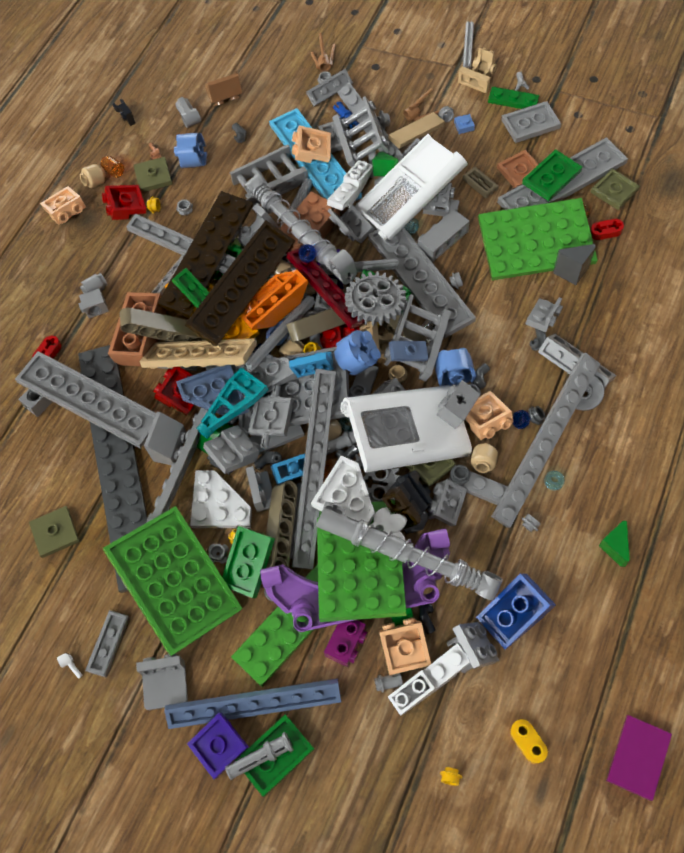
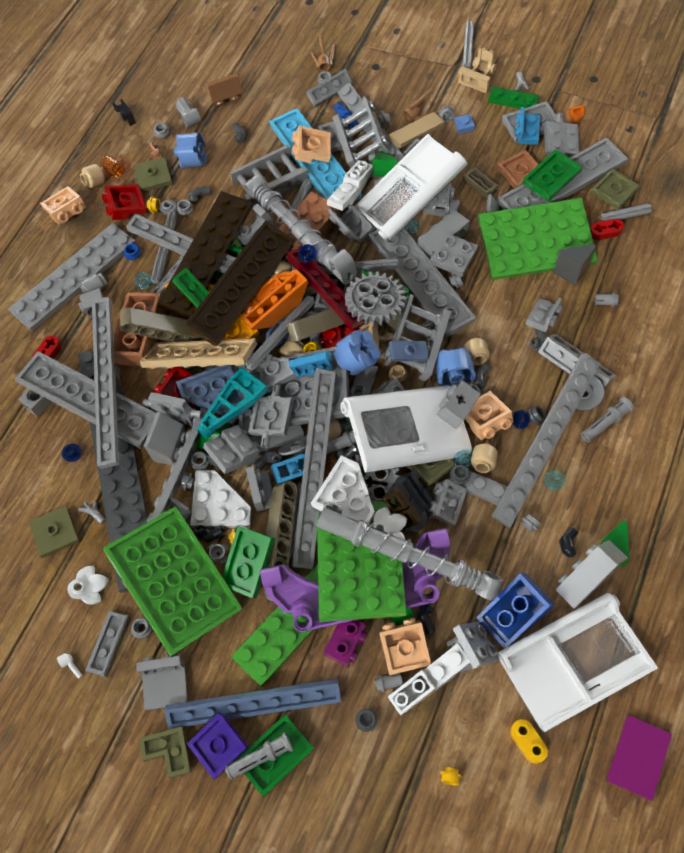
none -> light grey plate [8,223,137,332]
none -> clear blue plate [62,443,81,462]
none -> white plate [67,566,109,605]
none -> light grey bar [78,501,106,524]
none -> light grey plate [92,297,119,469]
none -> blue plate [124,243,141,260]
none -> light grey plate [131,617,152,639]
none -> clear light blue plate [134,272,152,289]
none -> olive plate [139,726,192,778]
none -> light grey plate [142,392,204,426]
none -> light grey axle [151,211,178,284]
none -> light grey plate [153,123,170,138]
none -> light grey plate [160,200,177,216]
none -> light grey slope [169,498,192,522]
none -> light grey plate [179,473,195,491]
none -> dark grey arm [188,186,211,203]
none -> light grey plate [190,452,210,470]
none -> black arm [194,525,225,542]
none -> light grey dish [279,436,307,456]
none -> dark grey plate [355,709,377,732]
none -> light grey plate [430,233,478,277]
none -> clear light blue plate [454,450,472,467]
none -> tan head [464,338,490,366]
none -> light grey slope [486,194,500,213]
none -> white piece [497,593,658,732]
none -> dark azure bracket [515,107,540,145]
none -> light grey plate [544,113,579,157]
none -> wedge [556,540,628,608]
none -> black arm [559,527,578,558]
none -> orange tile [568,105,585,124]
none -> light grey pin [580,397,634,443]
none -> light grey pin [594,293,618,307]
none -> light grey axle [600,203,652,221]

